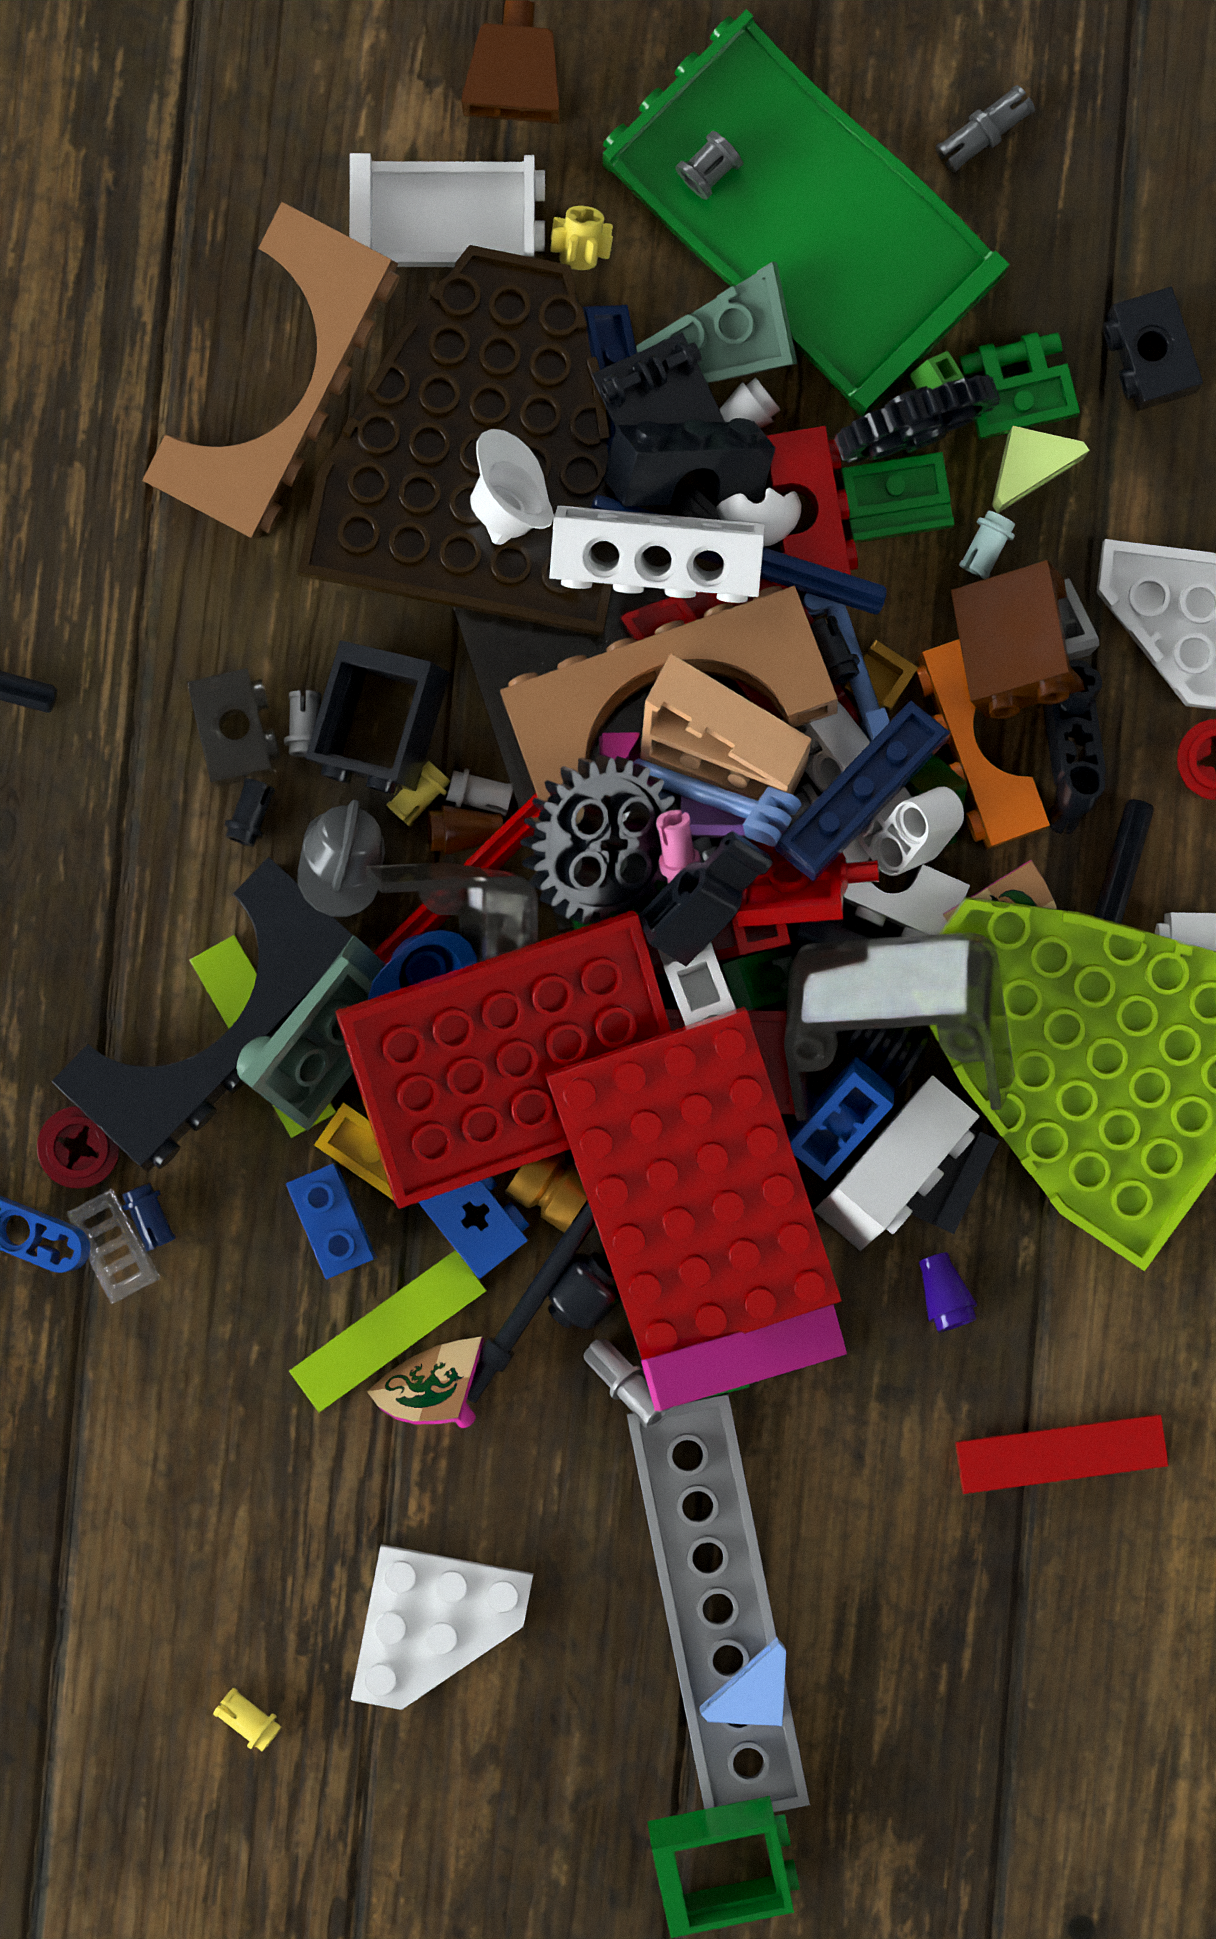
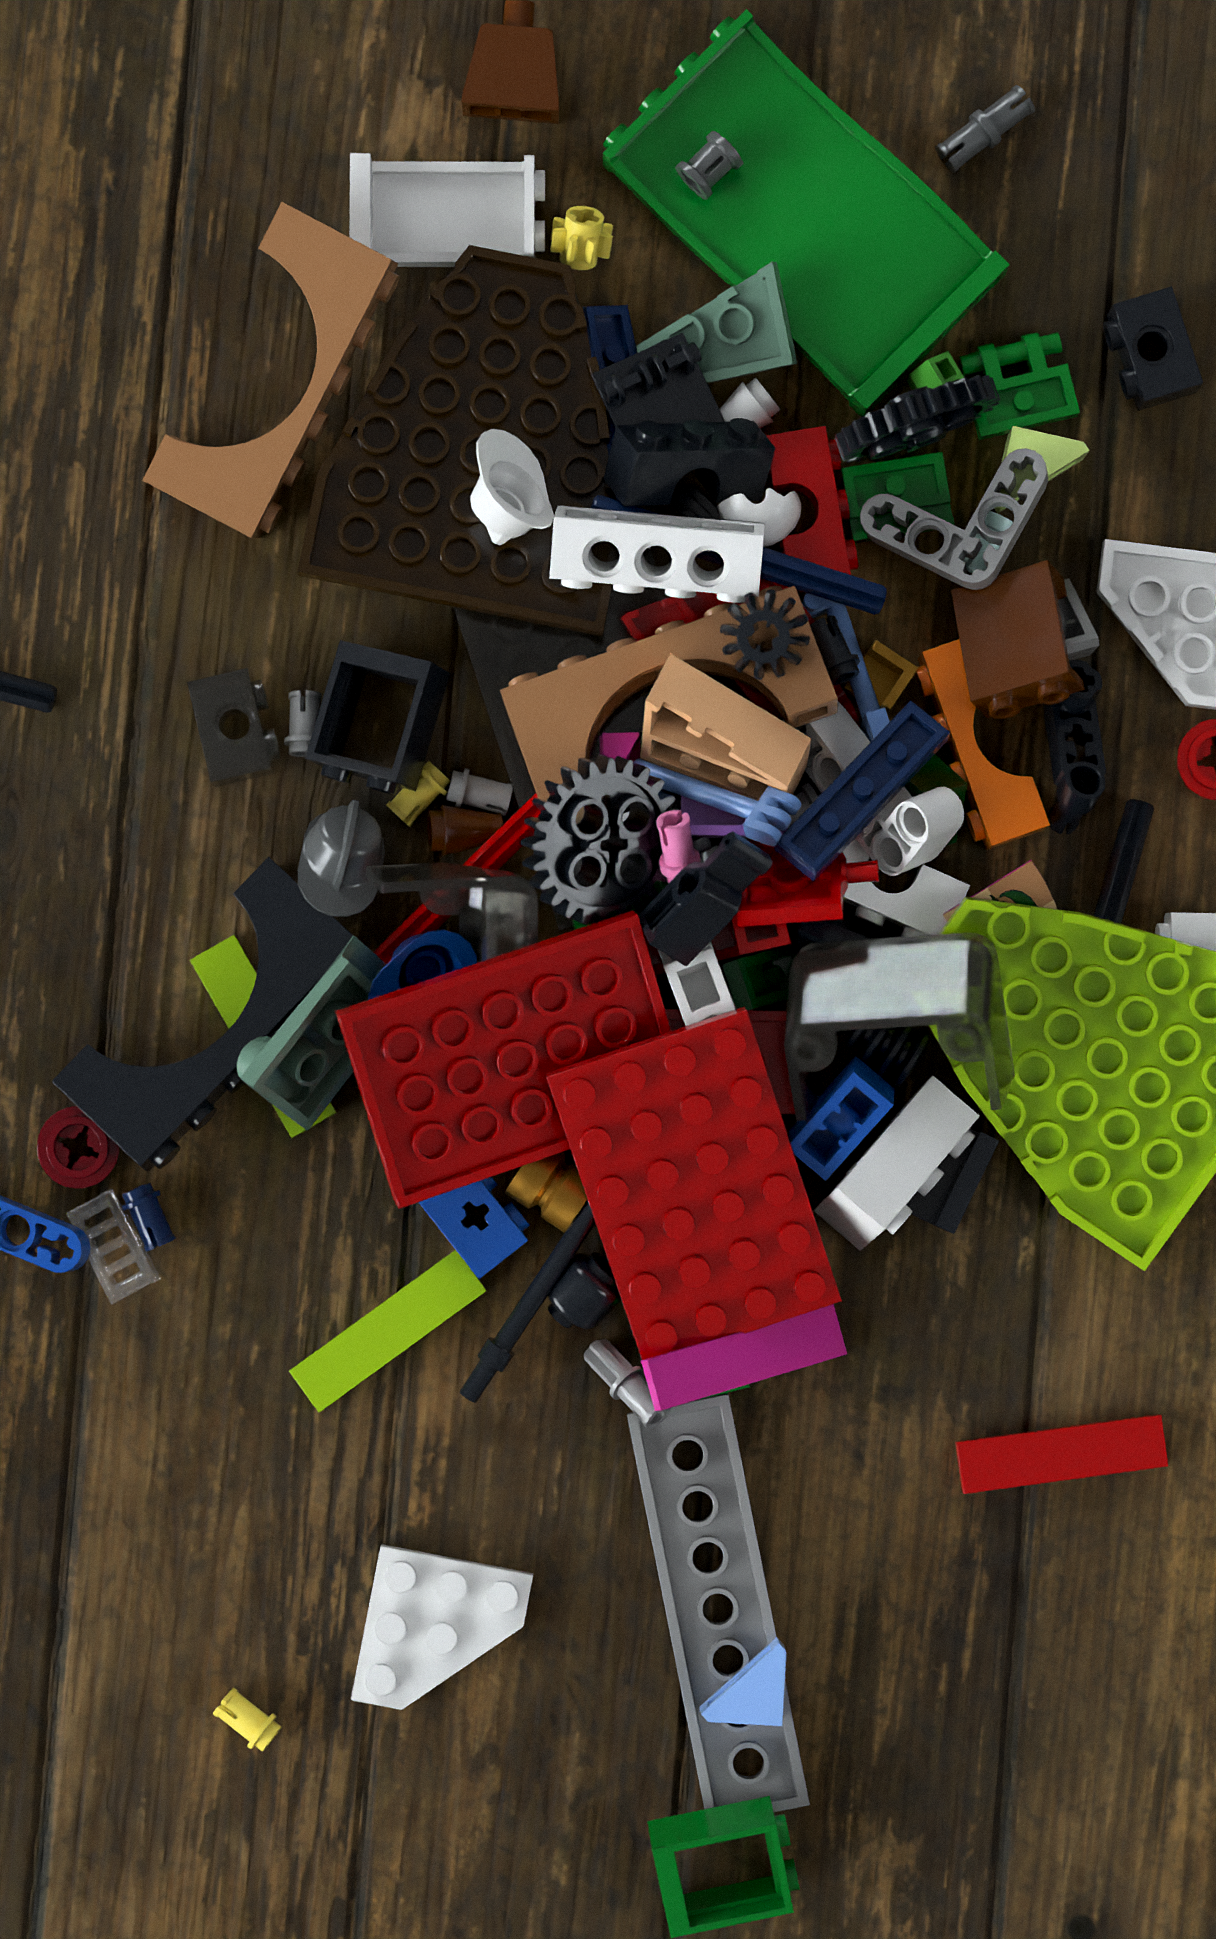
black pin [224,778,276,847] -> none
blue brick [286,1163,377,1280] -> none
yellow plate [314,1103,394,1200] -> none
shield [367,1337,484,1428] -> none
dark purple cone [919,1252,977,1332] -> none
none -> black gear [720,589,810,680]
none -> light grey beam [860,448,1048,590]

